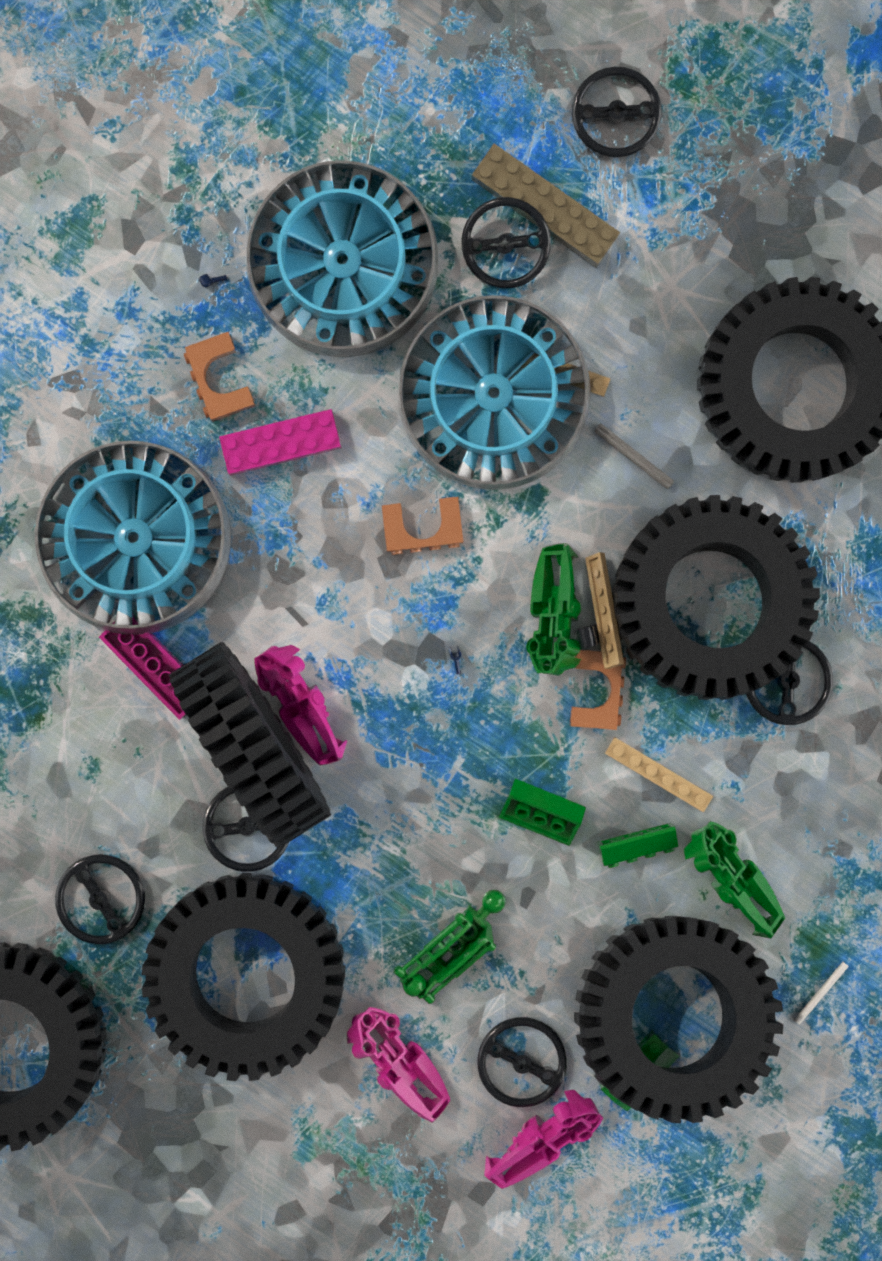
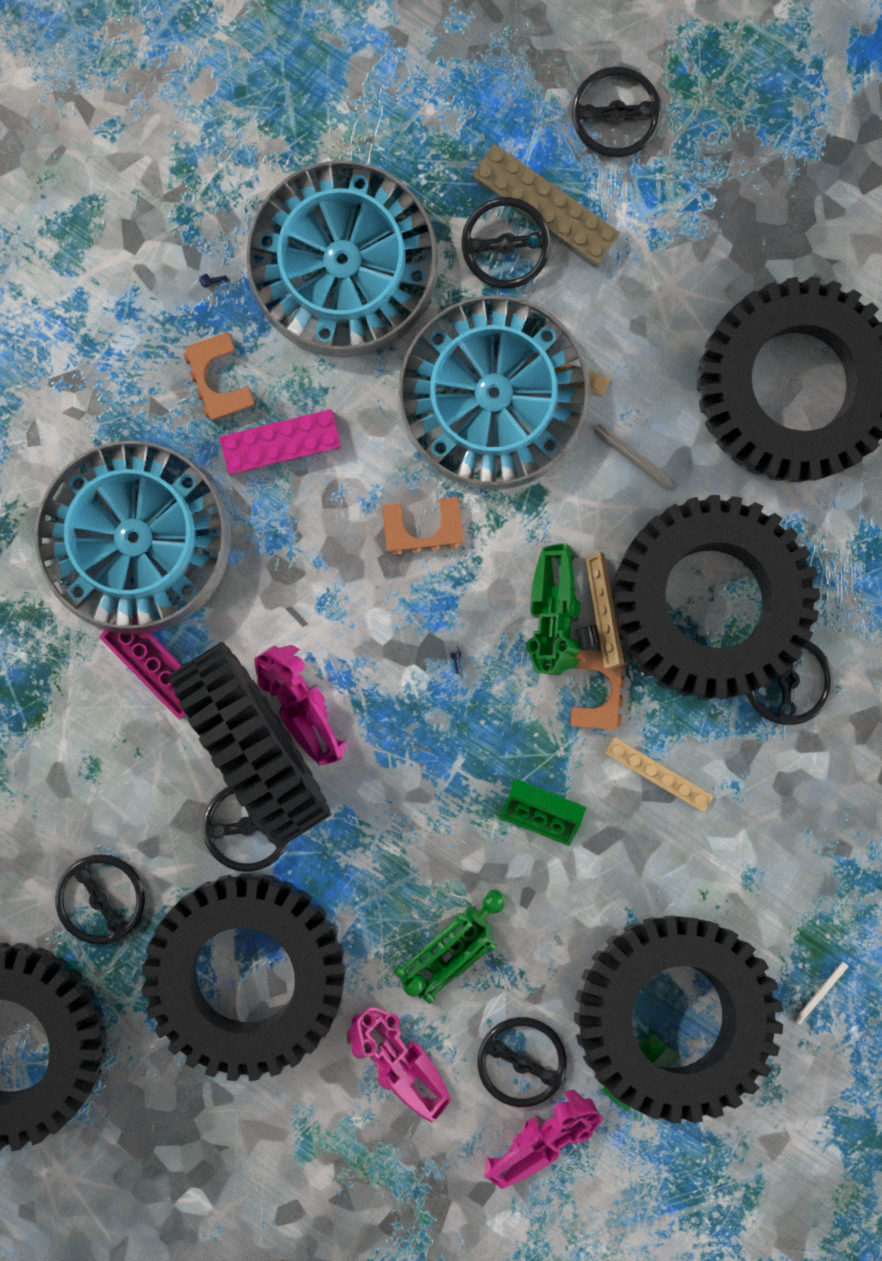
green slope [597,822,679,868] -> none
green piece [684,821,785,939] -> none

